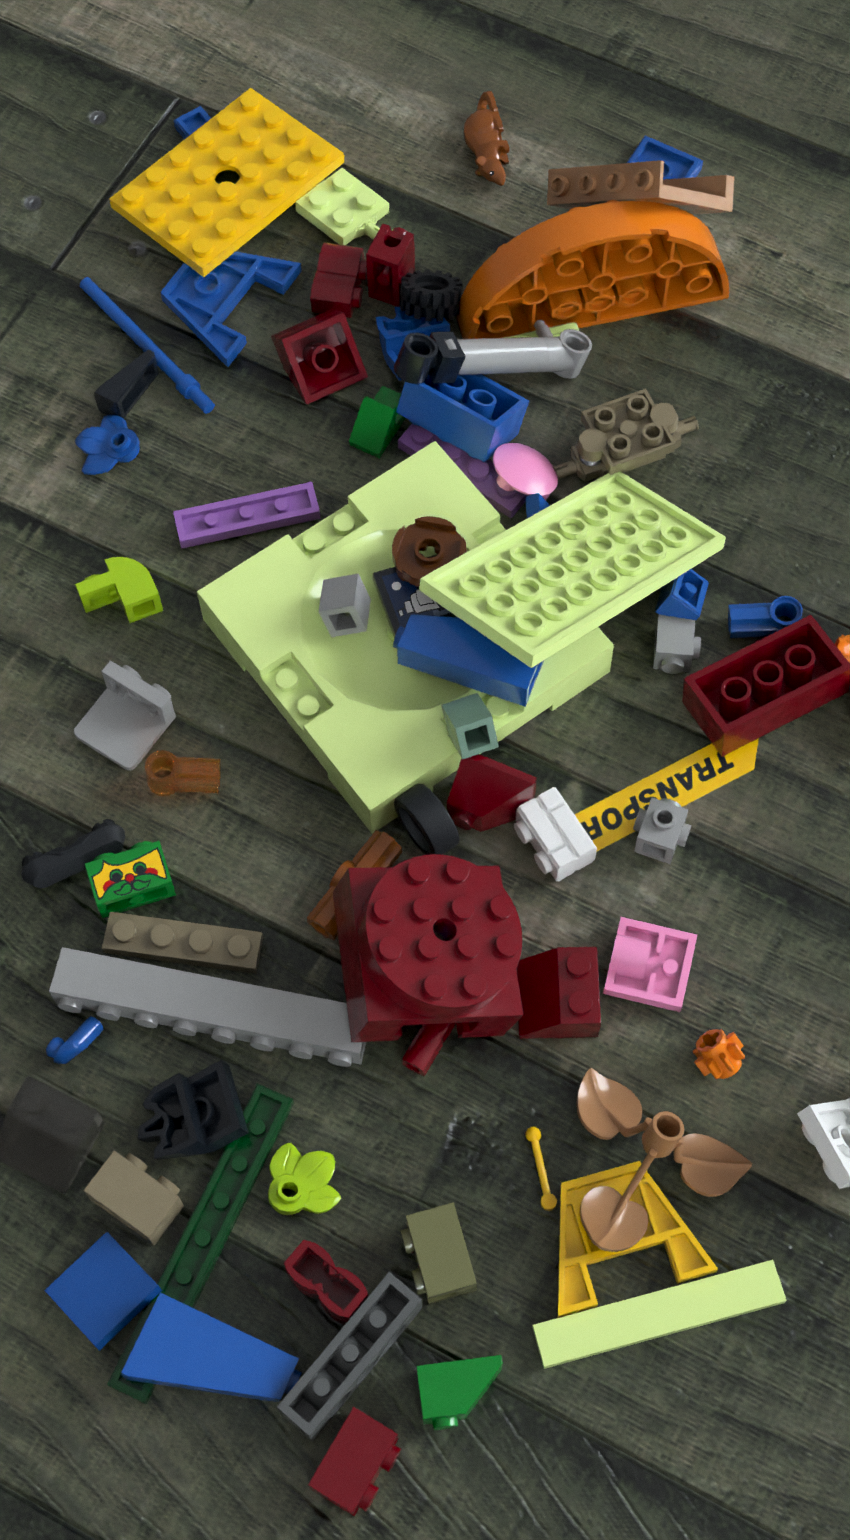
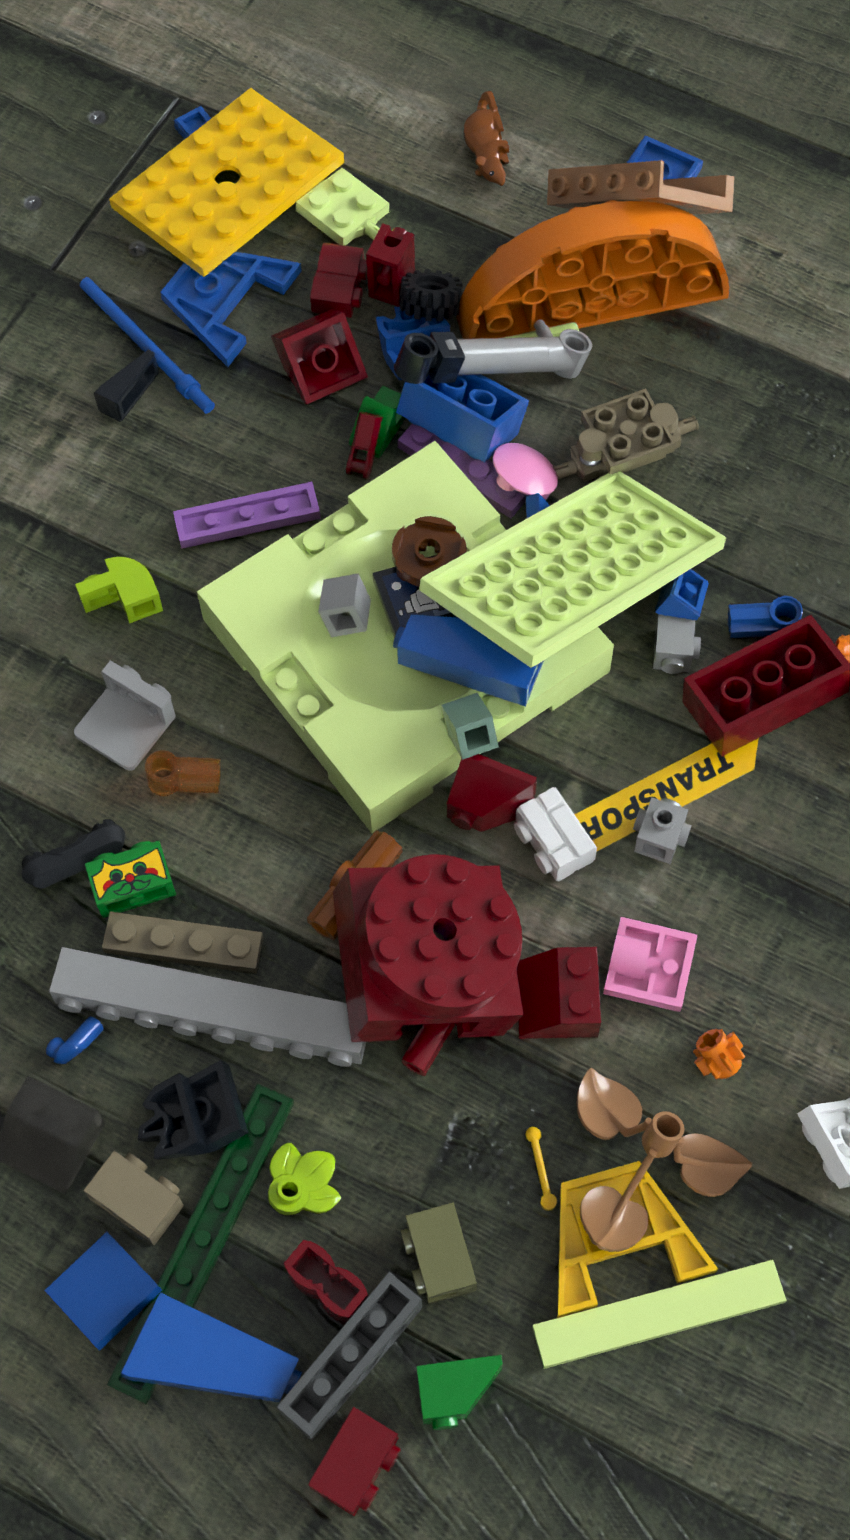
blue plate [75,415,140,475] -> none
black tyre [394,784,460,855] -> none
none -> dark red bar [346,412,383,479]

